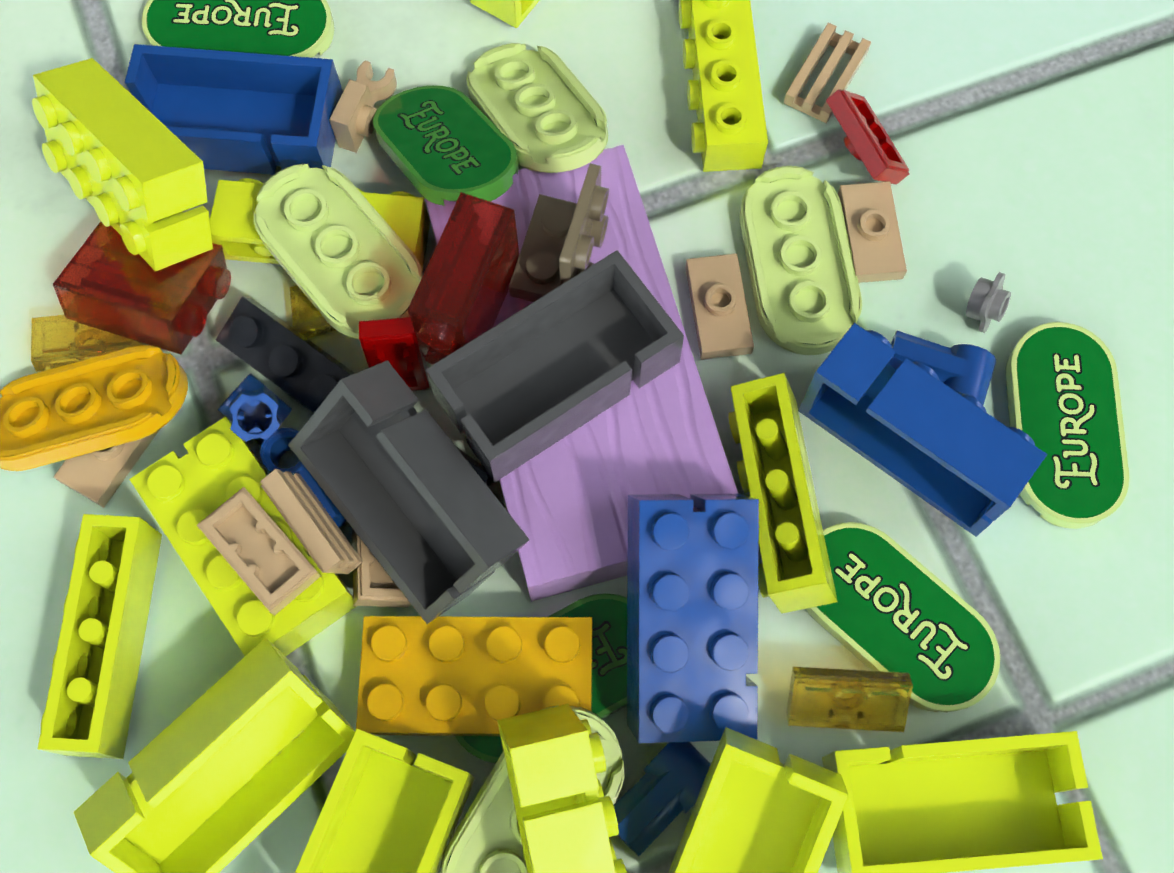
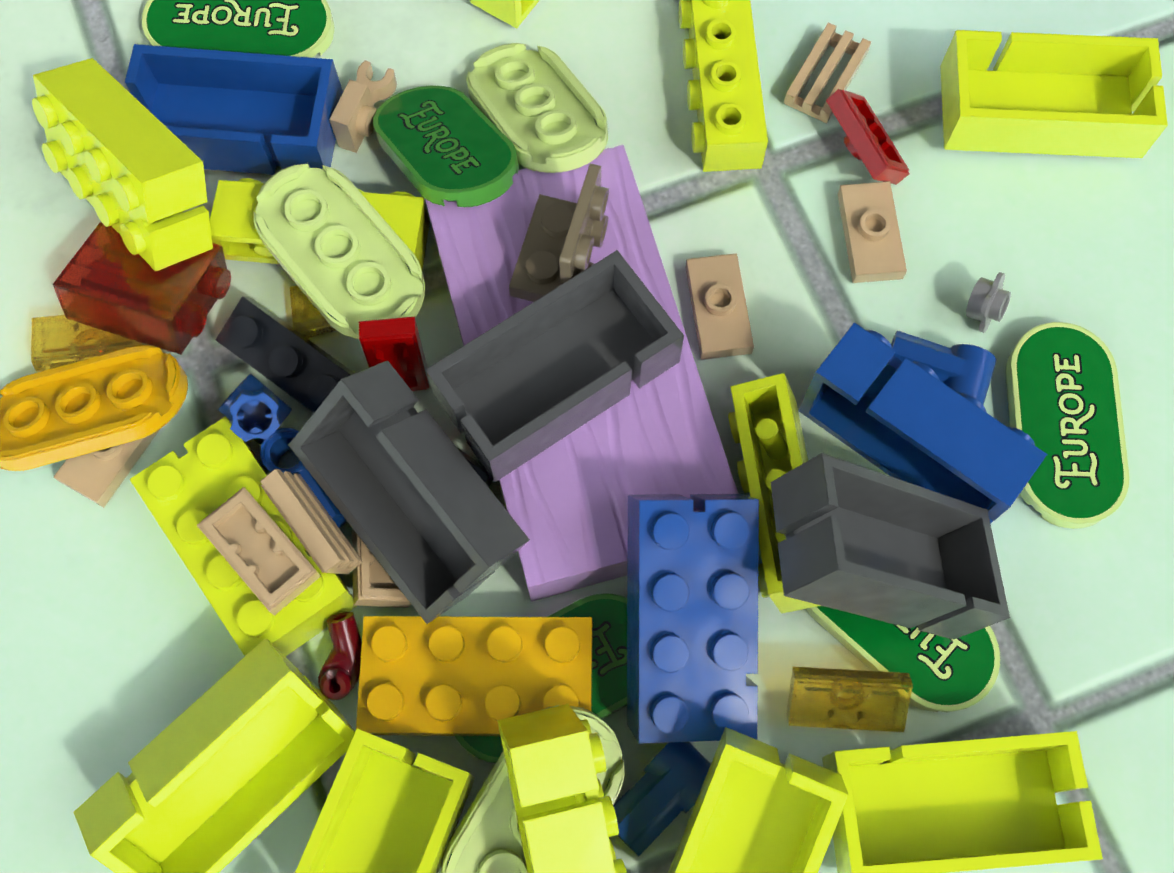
neon yellow brick [37,514,162,759] -> none
clear red brick [408,192,519,365] -> none
yellowish green tile [739,166,862,355] -> none
none -> dark red arm [318,612,362,701]
none -> dark grey piece [771,453,1010,639]
none -> neon yellow piece [940,30,1168,158]

